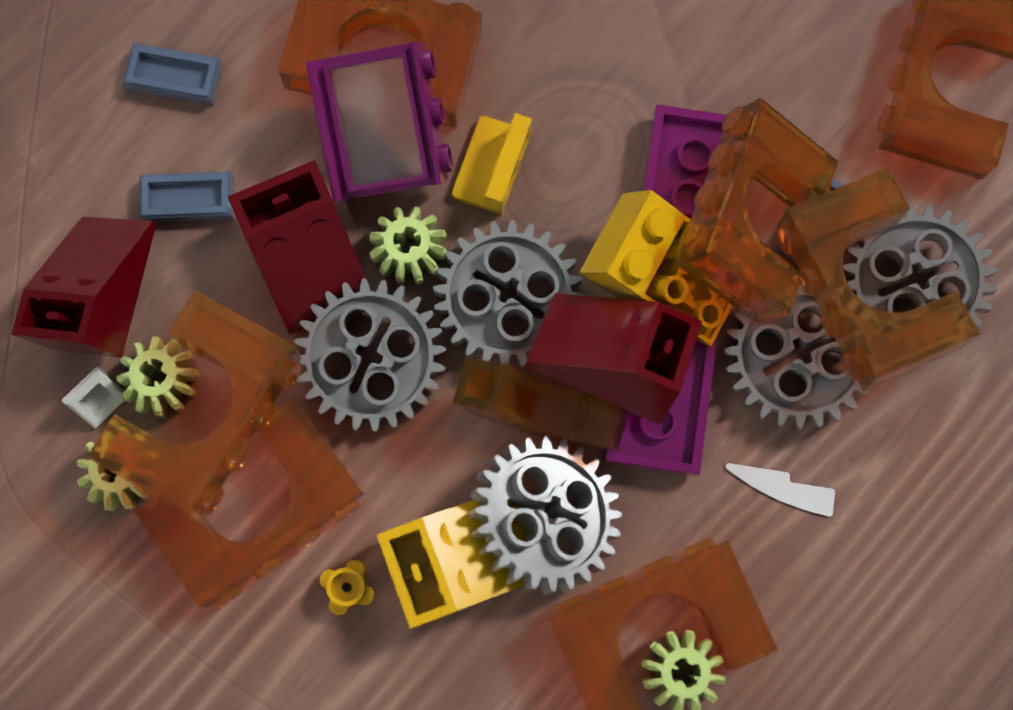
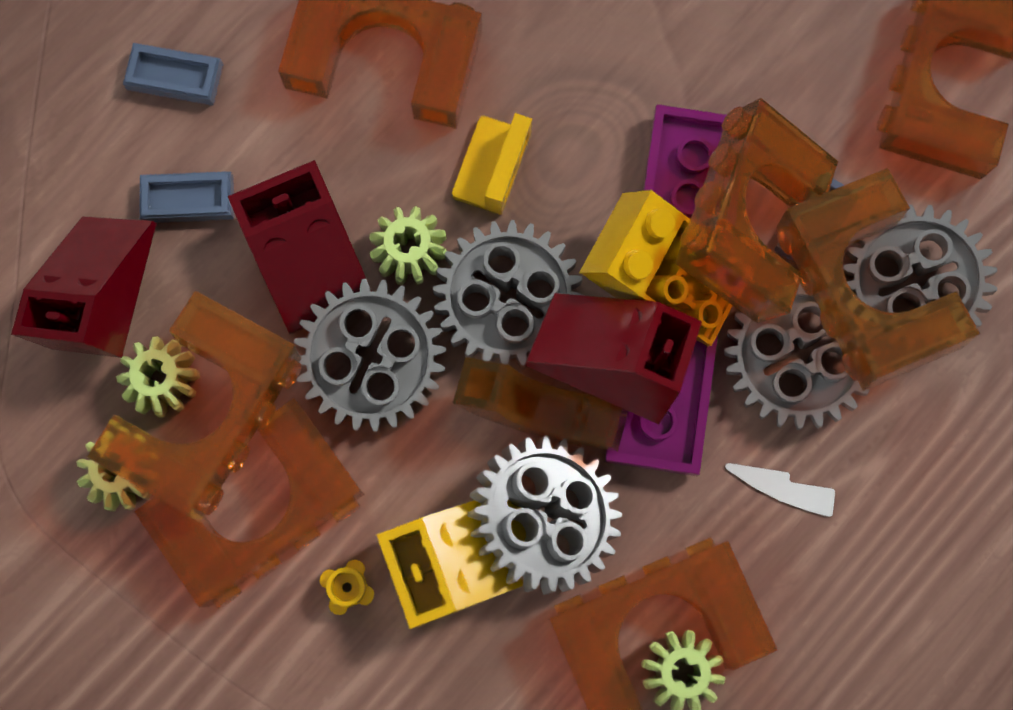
white slope [62,367,125,429] -> none
window [306,41,453,202] -> none

